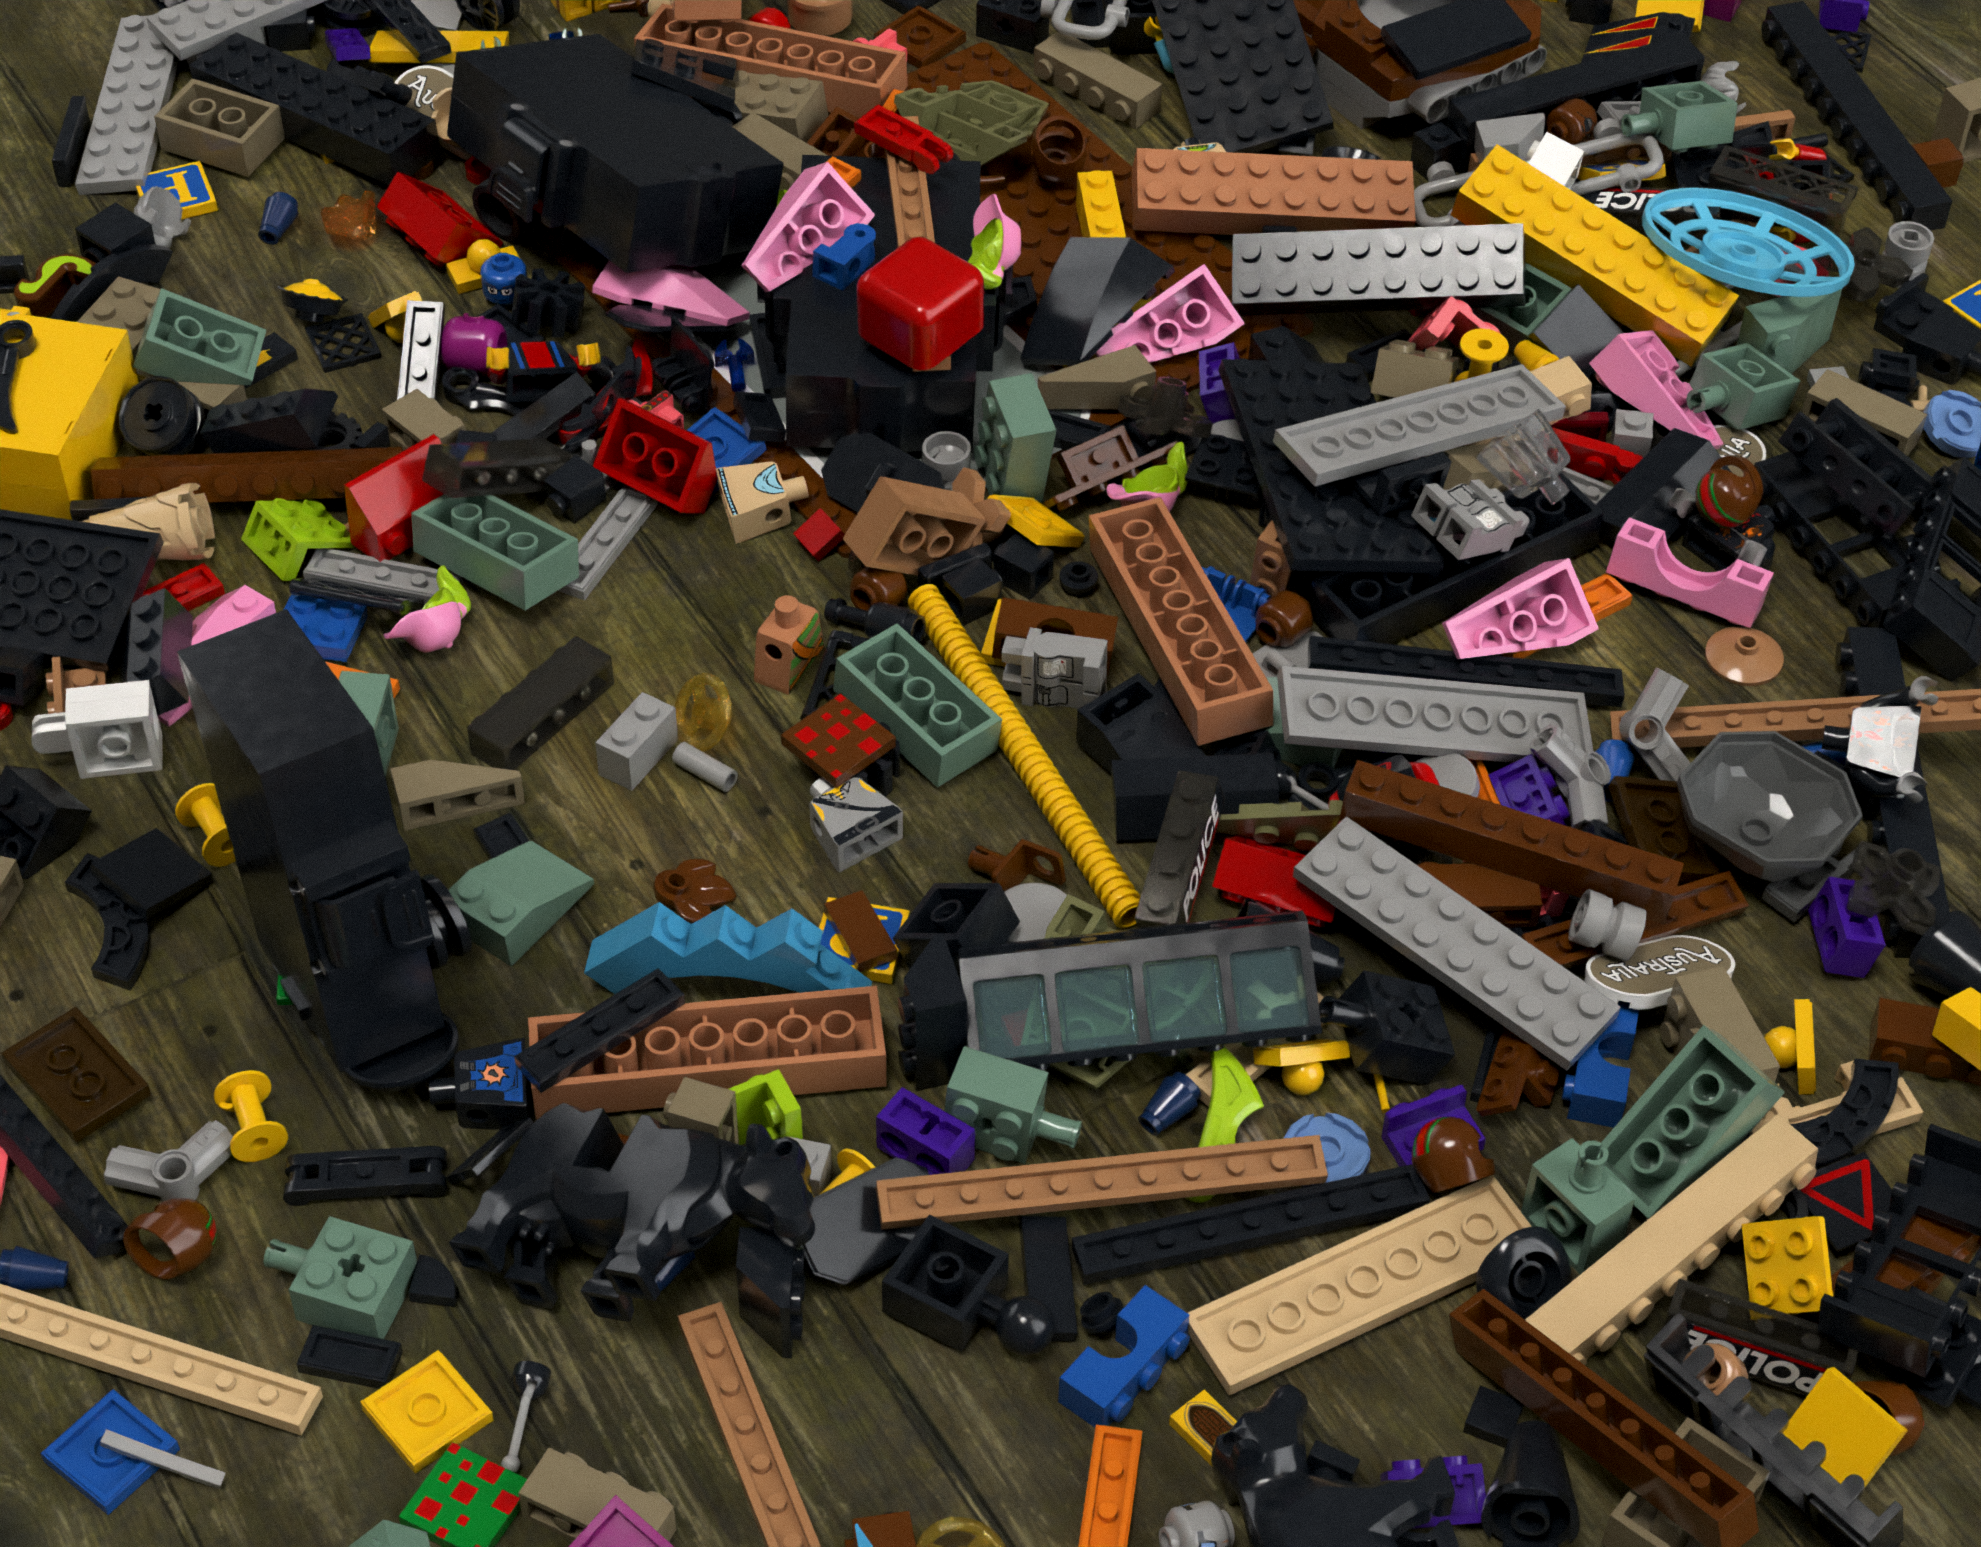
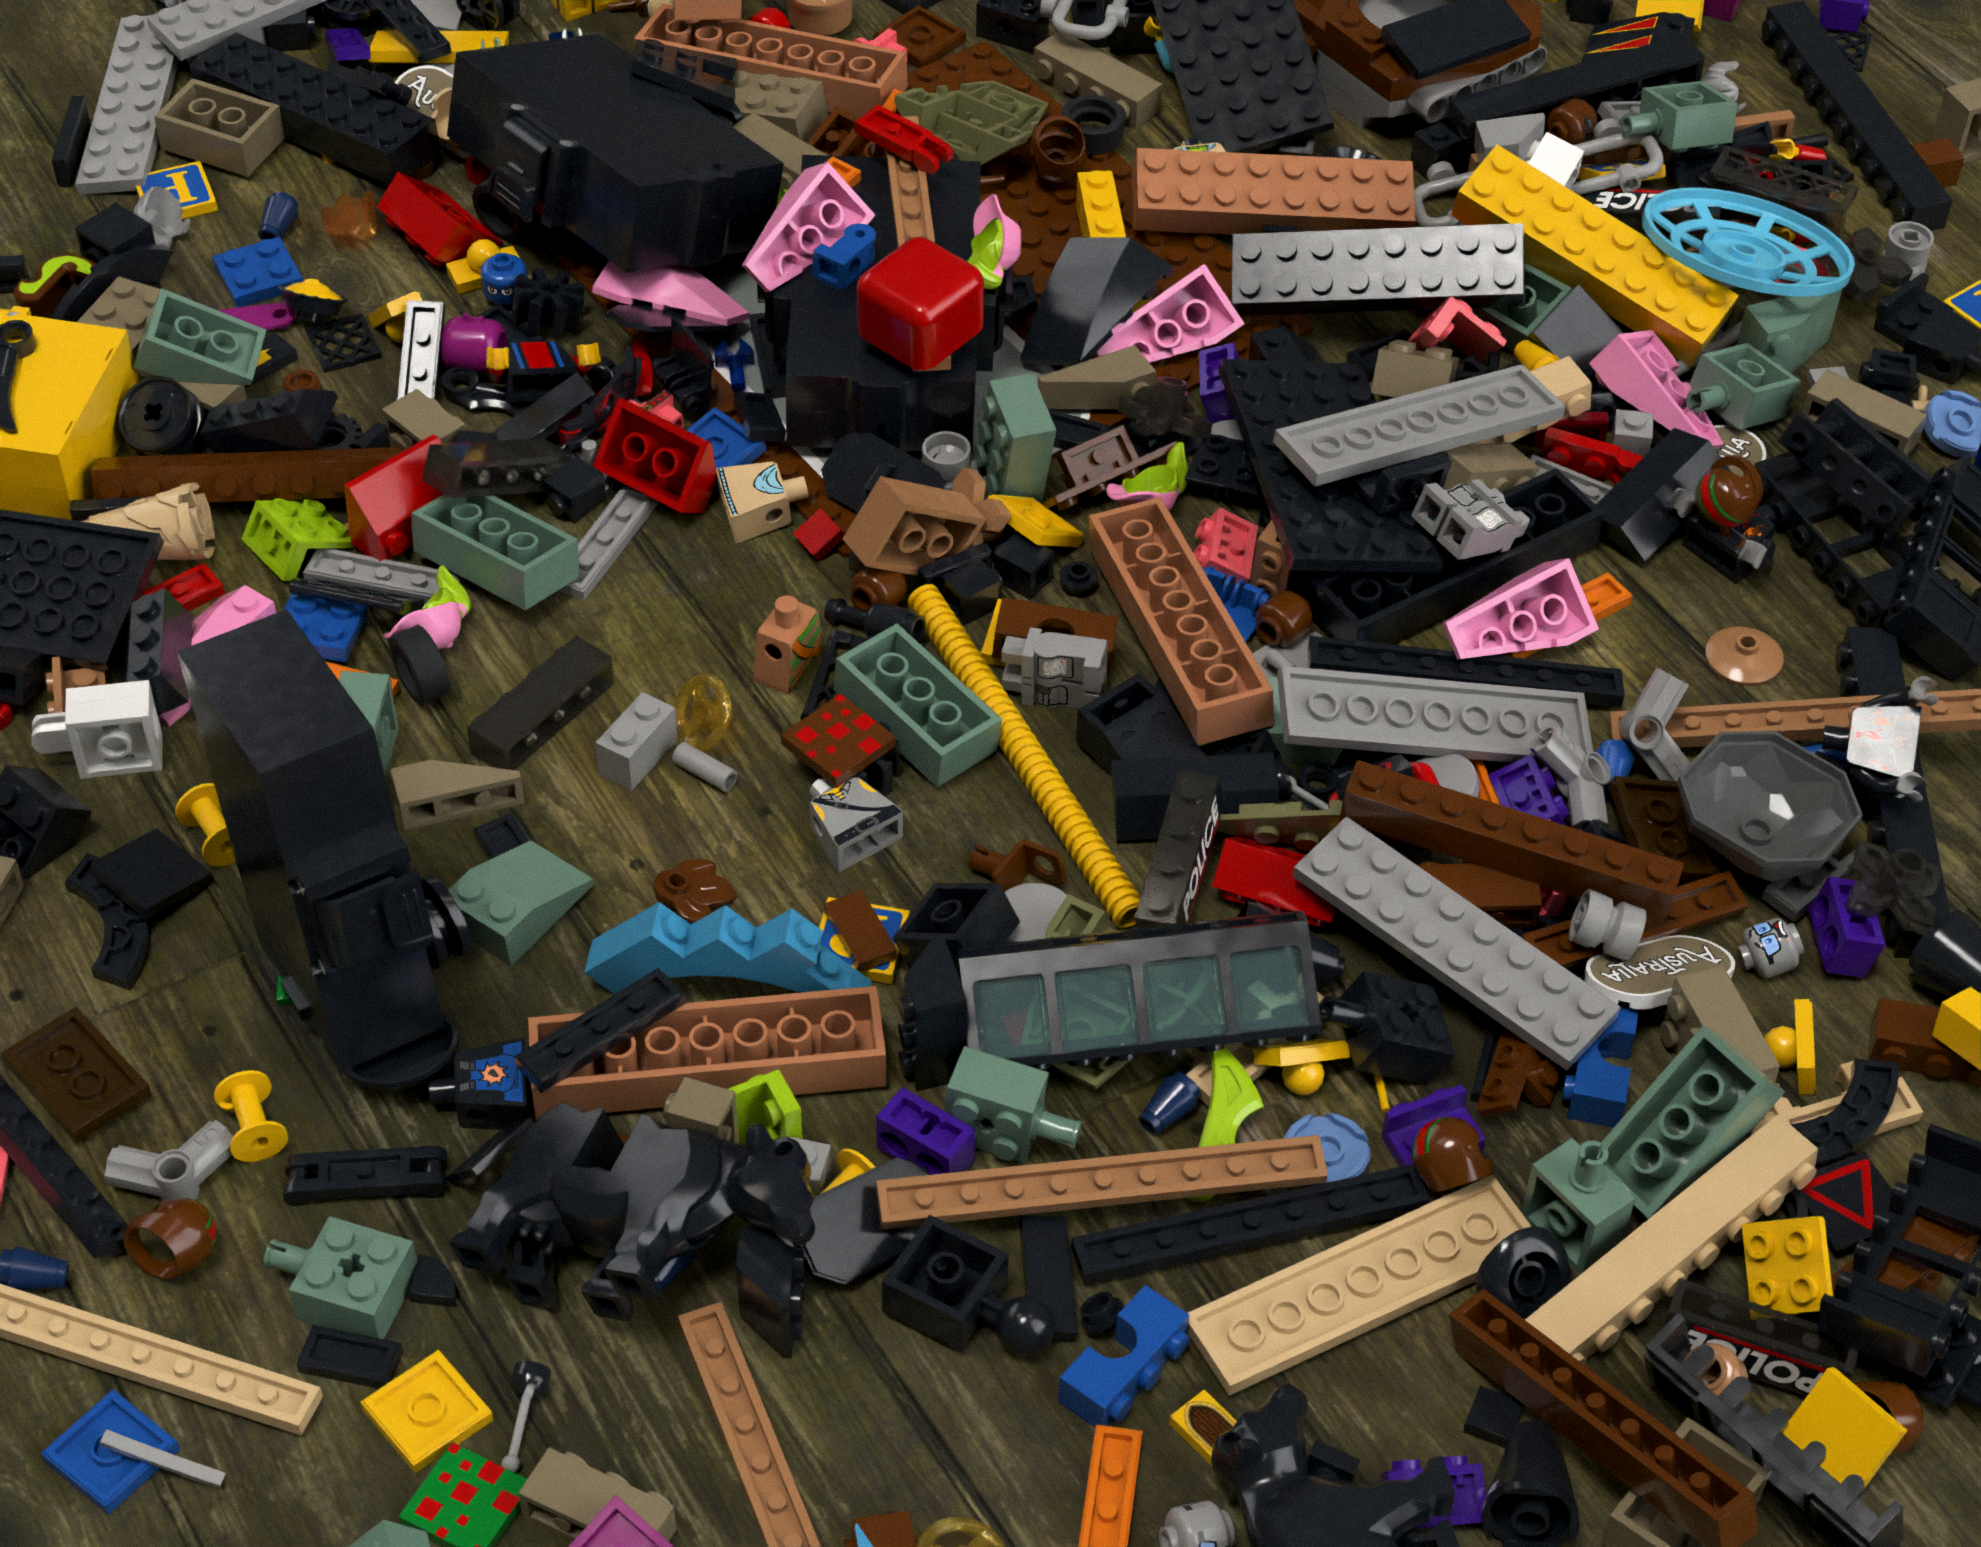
yellow piece [1454,328,1509,382] -> none
clear torso [1476,409,1570,505] -> none
bright pink arch [1606,517,1774,628] -> none
none -> blue plate [212,236,303,308]
none -> magenta piece [218,303,296,331]
none -> reddish brown tile [283,369,321,392]
none -> black tyre [388,625,450,705]
none -> black tyre [1060,95,1125,155]
none -> coral bracket [1194,507,1258,585]
none -> light grey head [1737,918,1804,979]

